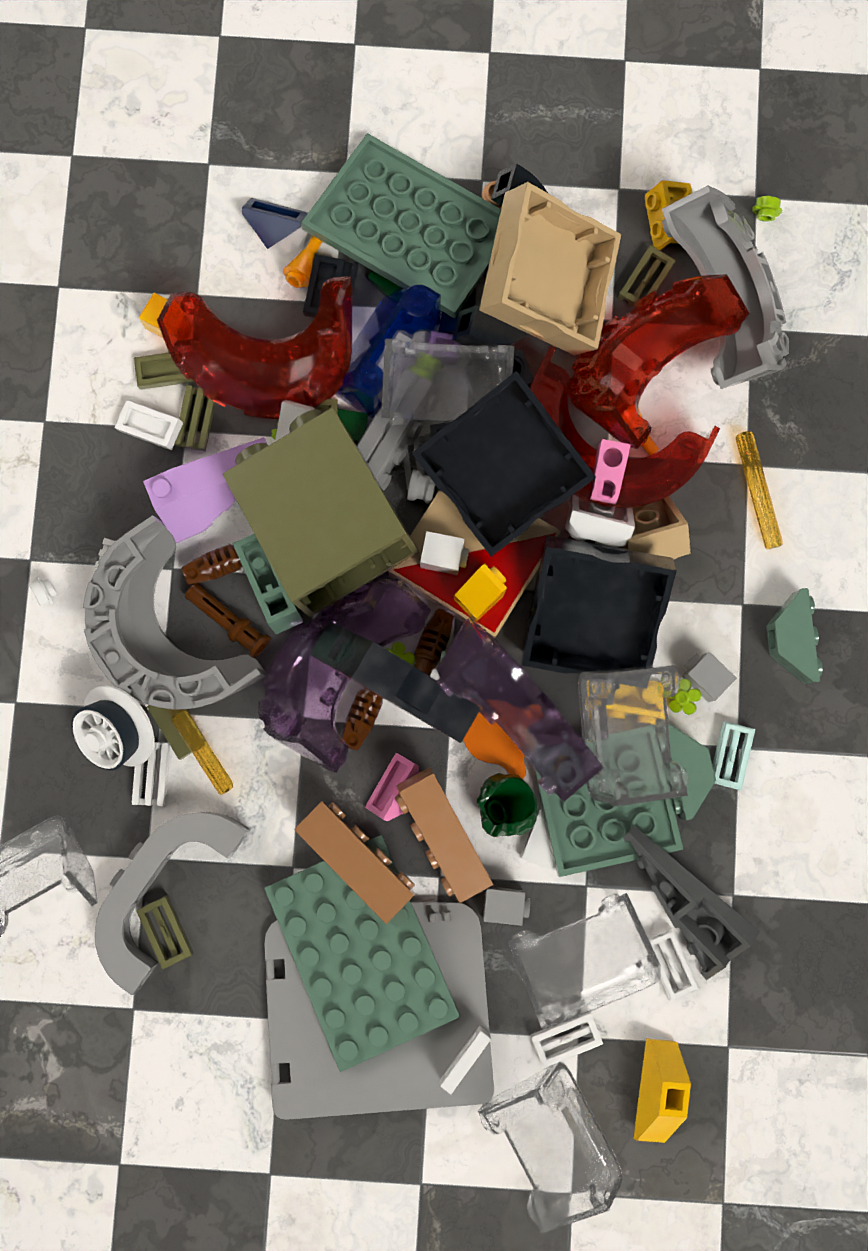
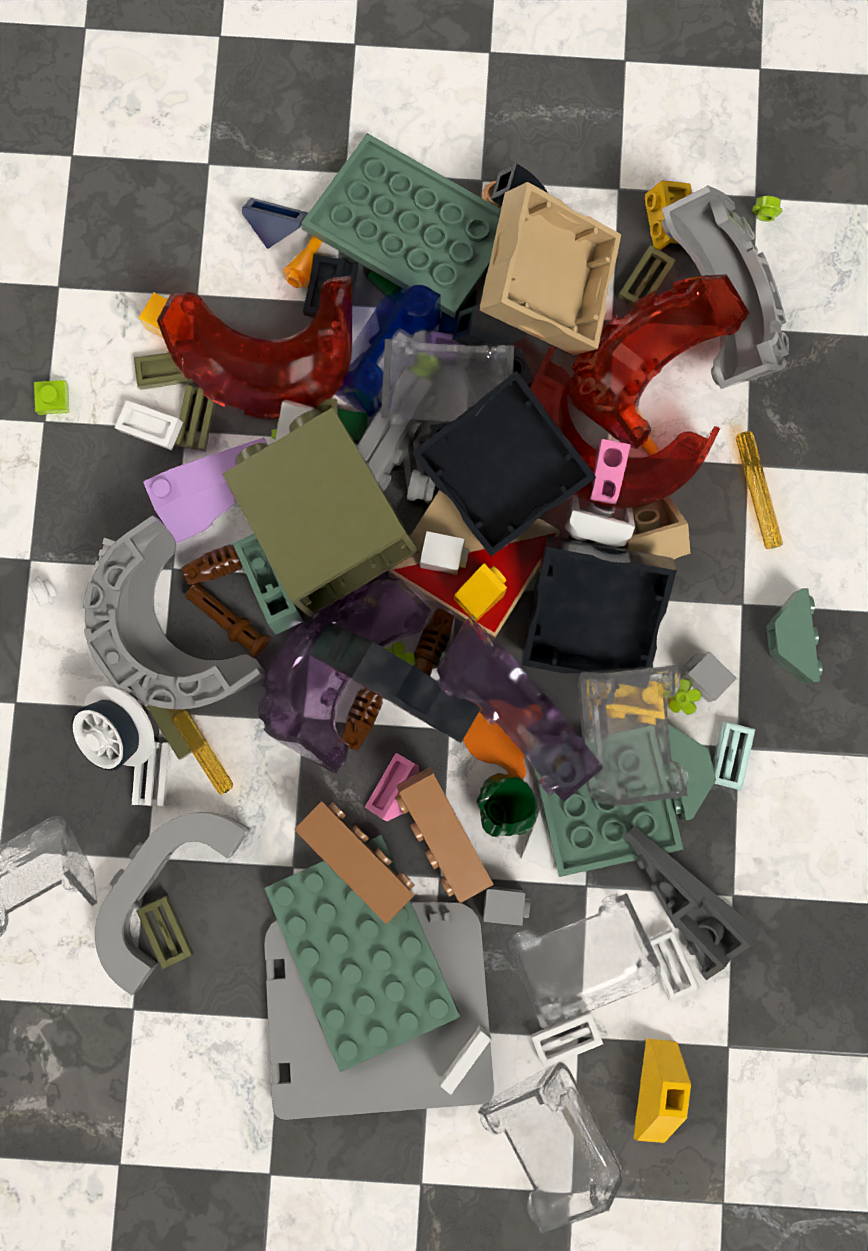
none -> lime plate [34,380,69,415]

